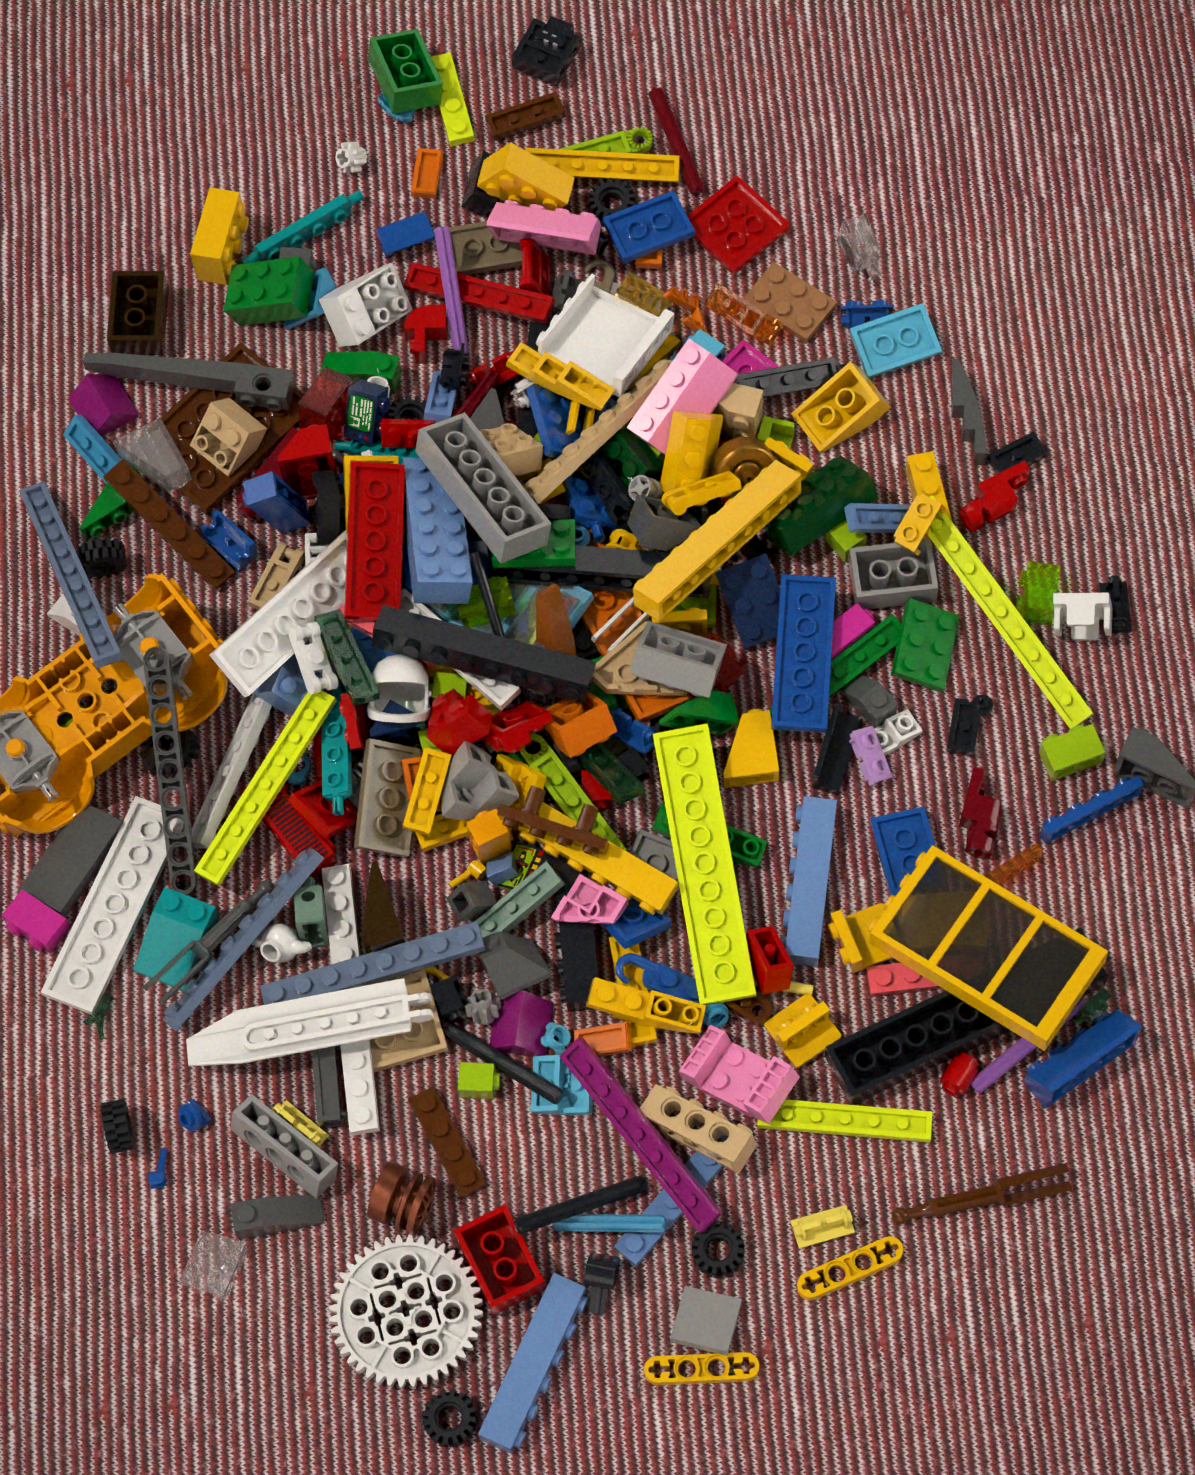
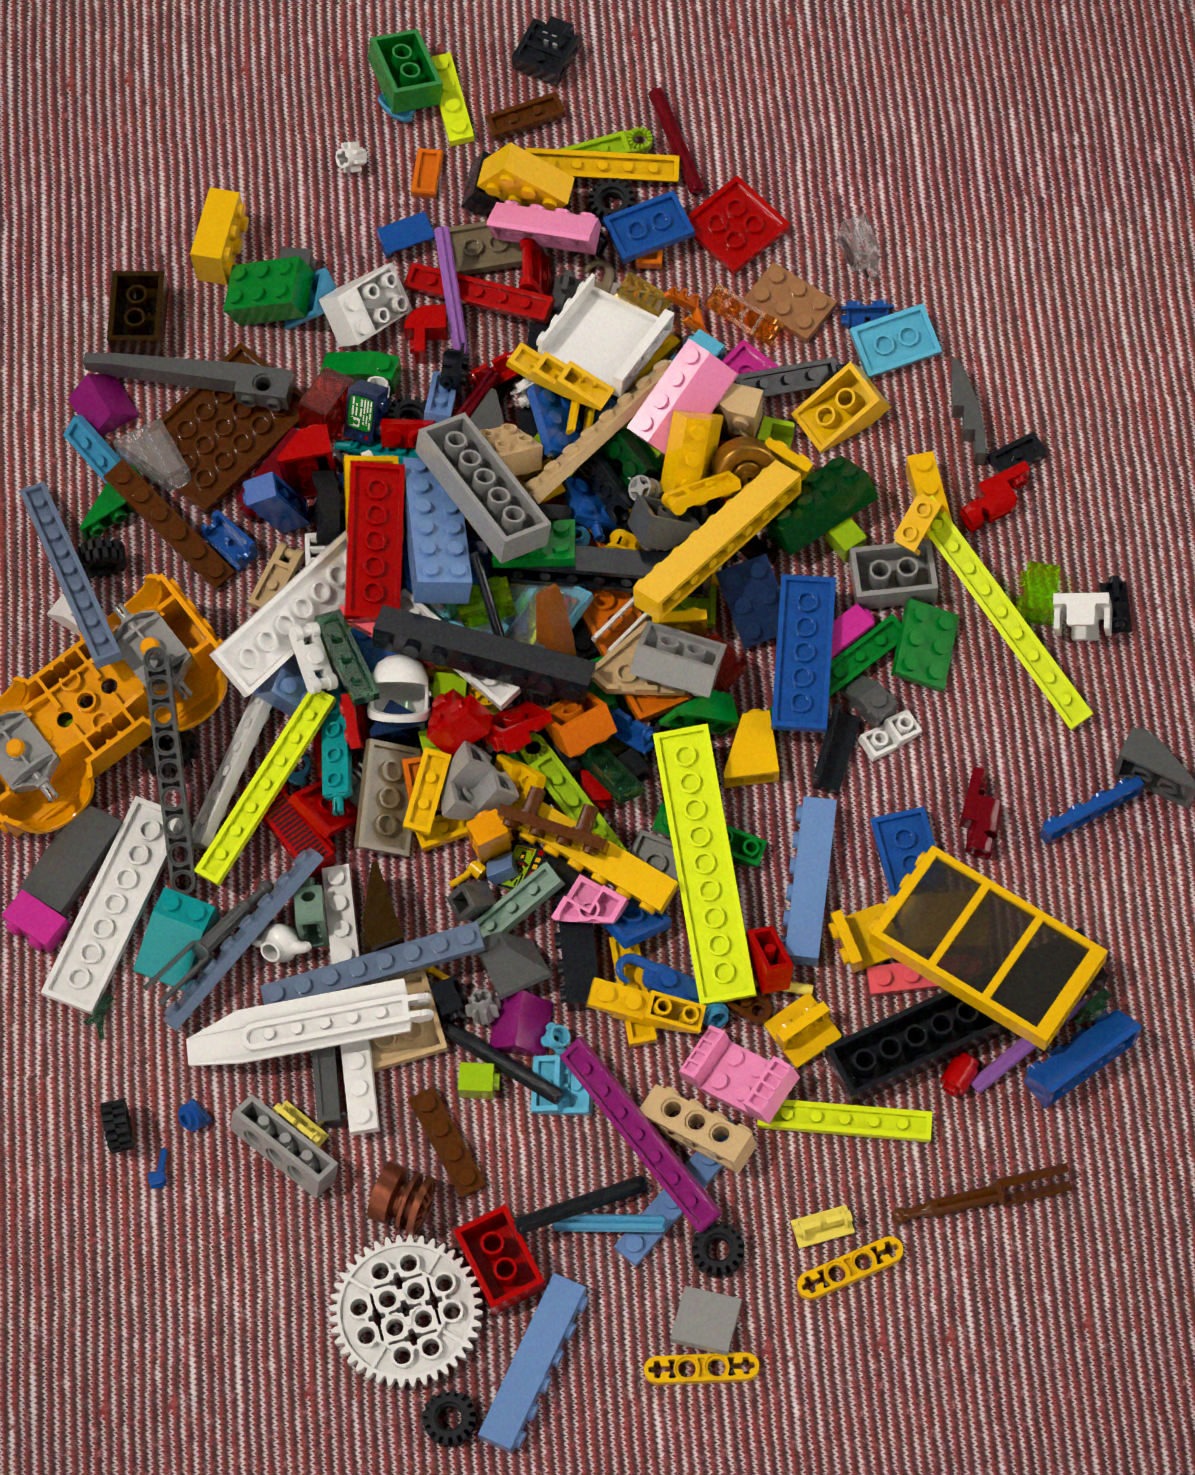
clear hinge [178,1230,248,1301] -> none
tan slope [190,398,268,476] -> none
dark grey slope [230,1195,325,1240] -> none
teal plate [241,190,364,264] -> none
orange tile [574,1022,632,1057] -> none
black beam [584,1253,620,1315] -> none
medium blue plate [844,503,911,533] -> none
lavender hinge [849,726,893,786] -> none
black hinge [946,694,993,757] -> none
clear orange tile [966,843,1043,893] -> none
lime brick [1039,724,1106,781] -> none

